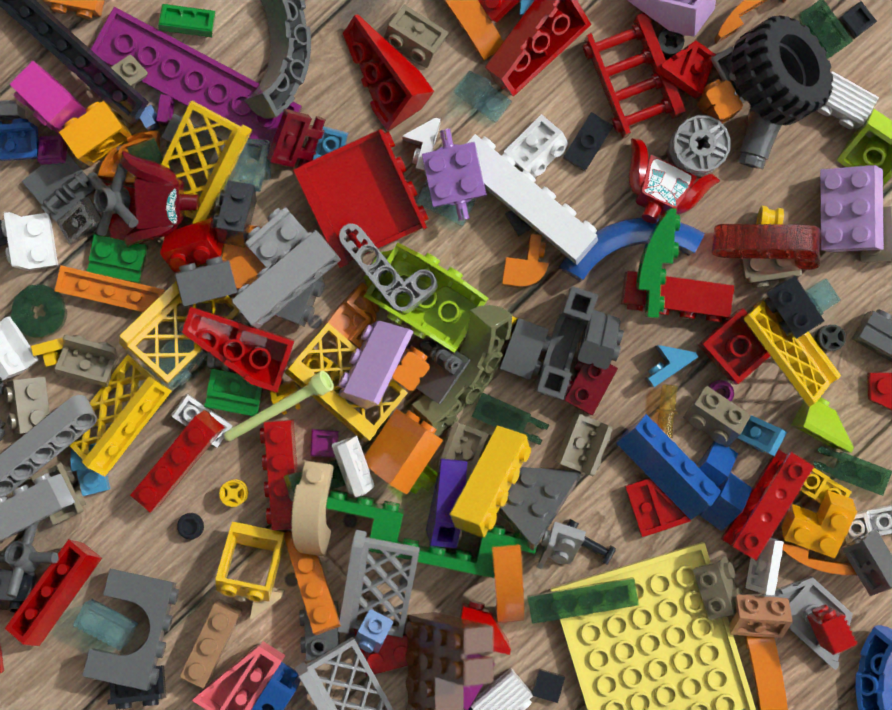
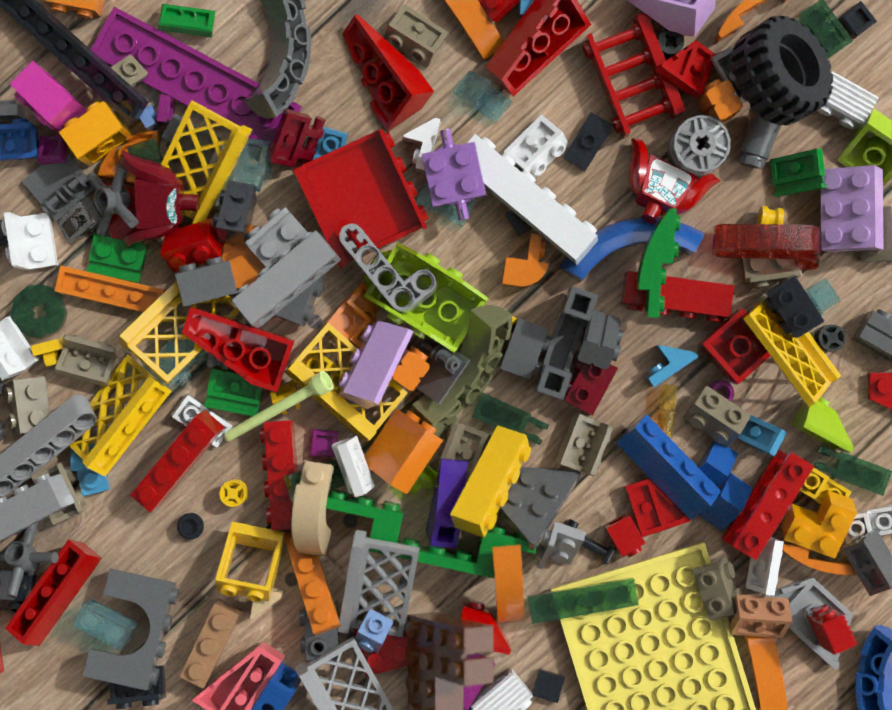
none -> red brick [604,513,646,557]
none -> green plate [770,149,827,197]

